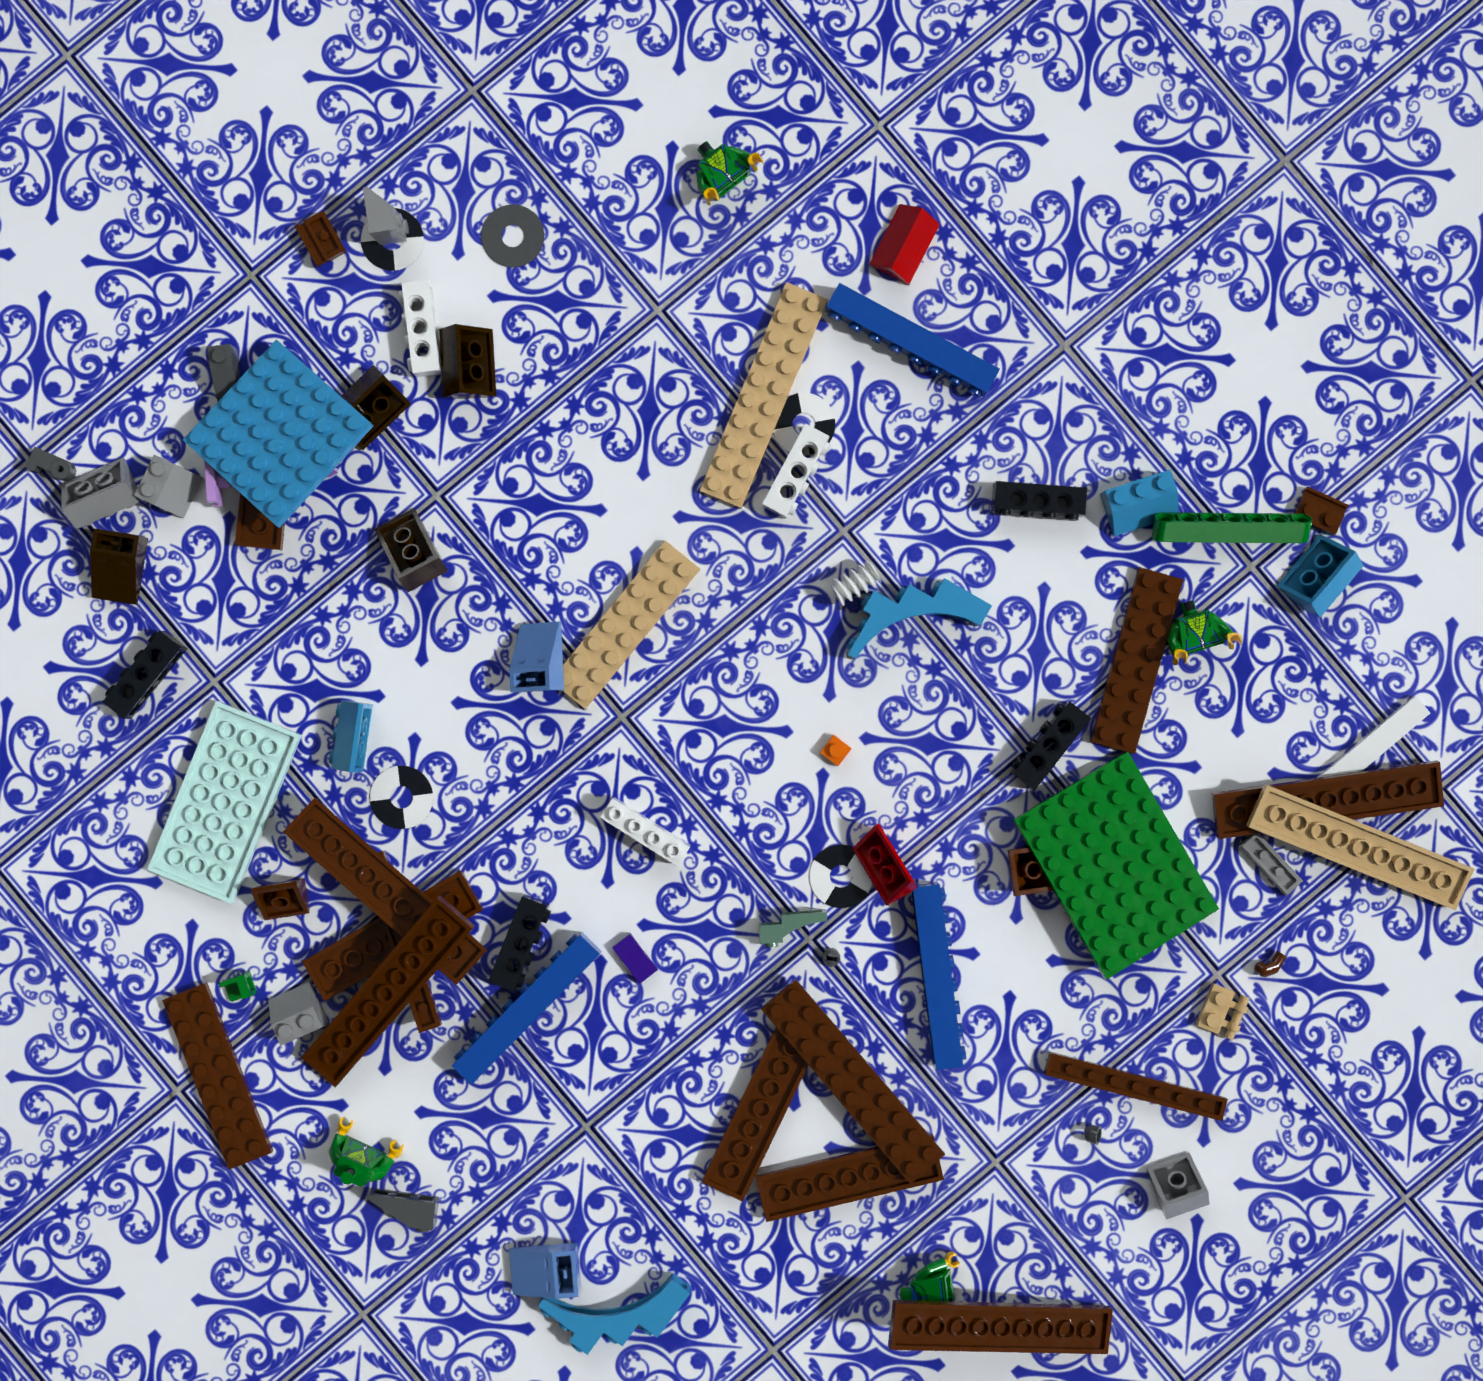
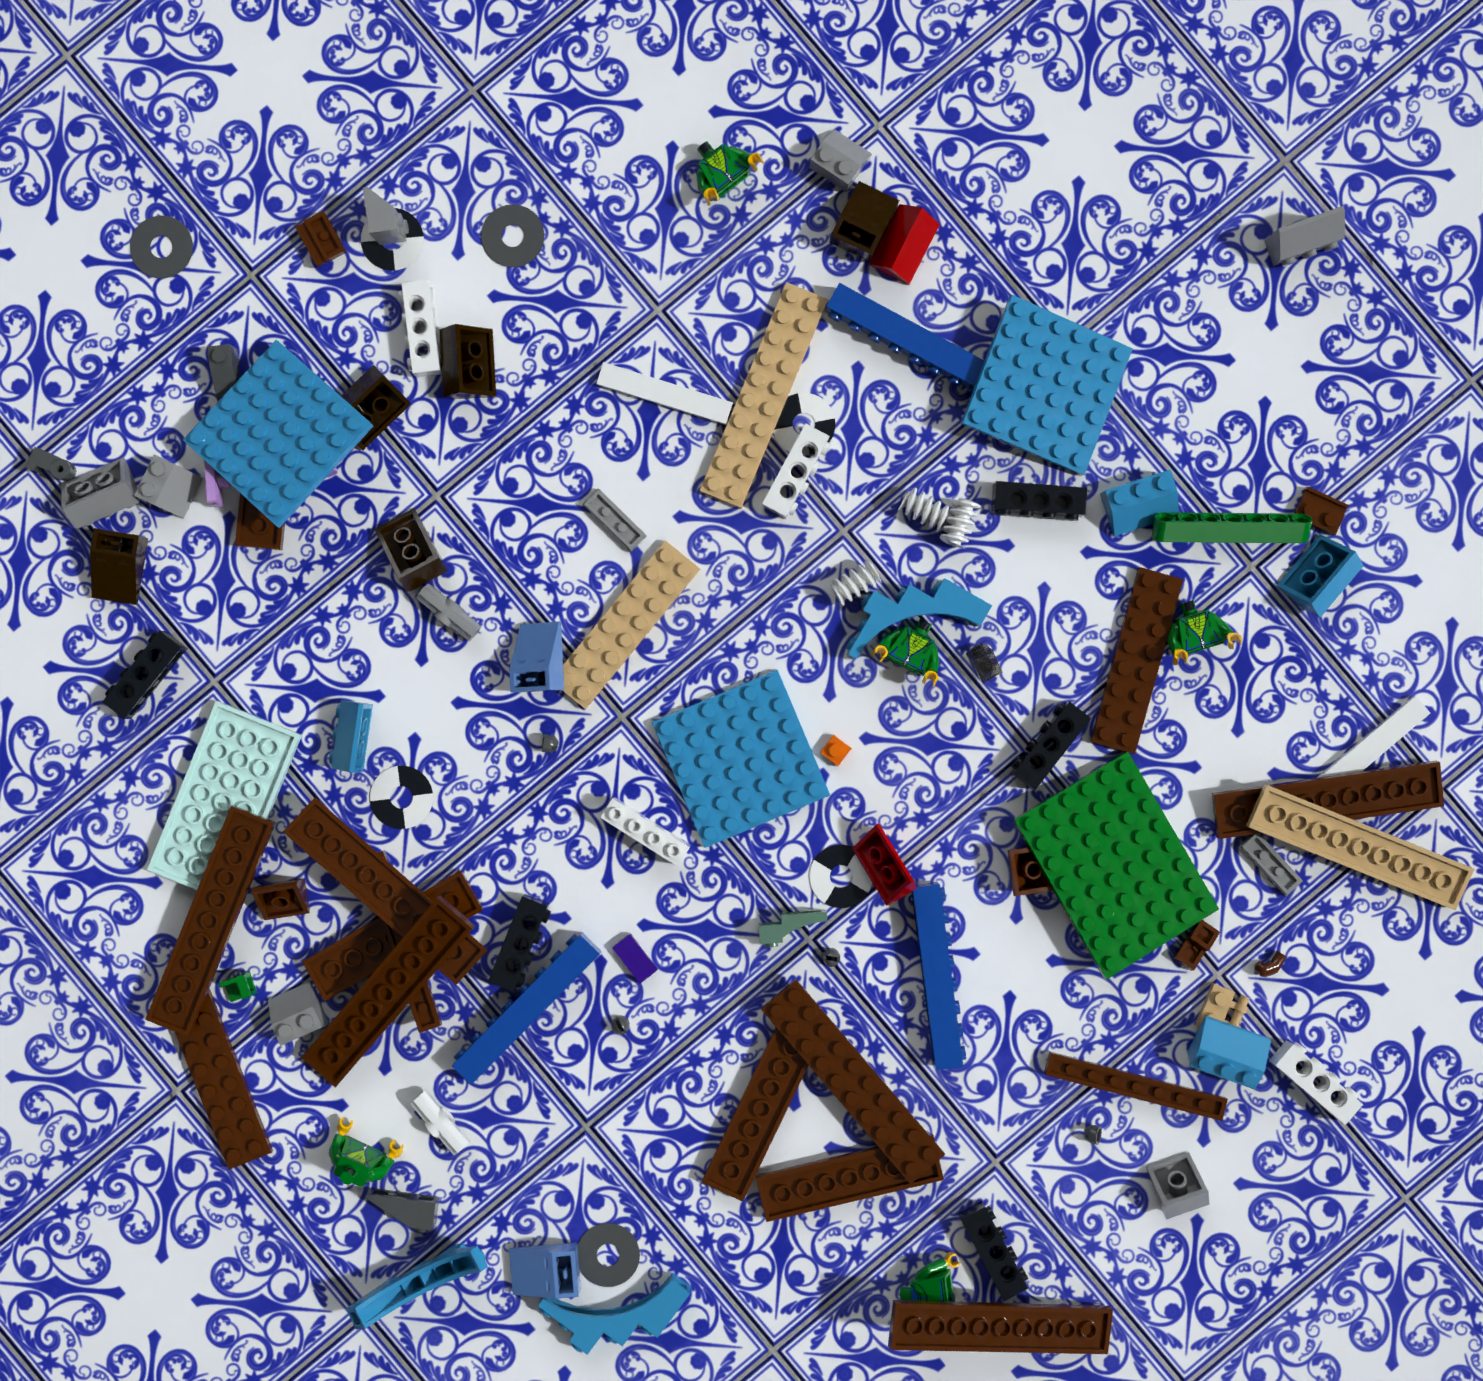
none -> dark grey sticker [130,216,193,278]
none -> reddish brown plate [145,805,276,1037]
none -> dark azure arch [346,1244,488,1330]
none -> white piece [410,1089,470,1155]
none -> light grey piece [416,583,482,641]
none -> dark grey hinge [542,734,559,753]
none -> dark grey sticker [578,1223,640,1287]
none -> light grey tile [583,488,647,552]
none -> white tile [596,362,733,425]
none -> dark grey hinge [611,1015,630,1035]
none -> dark azure plate [652,670,830,848]
none -> light grey slope [809,129,872,192]
none -> dark brown slope [829,181,900,262]
none -> torso [871,619,939,687]
none -> white piece [897,487,949,532]
none -> white piece [939,498,981,549]
none -> black brick [958,1201,1028,1301]
none -> dark azure plate [960,295,1133,476]
none -> clear smoke bracket [966,643,1003,683]
none -> reddish brown slope [1173,920,1220,971]
none -> dark azure slope [1187,1015,1271,1090]
none -> light grey slope [1265,206,1345,267]
none -> white brick [1269,1040,1363,1125]

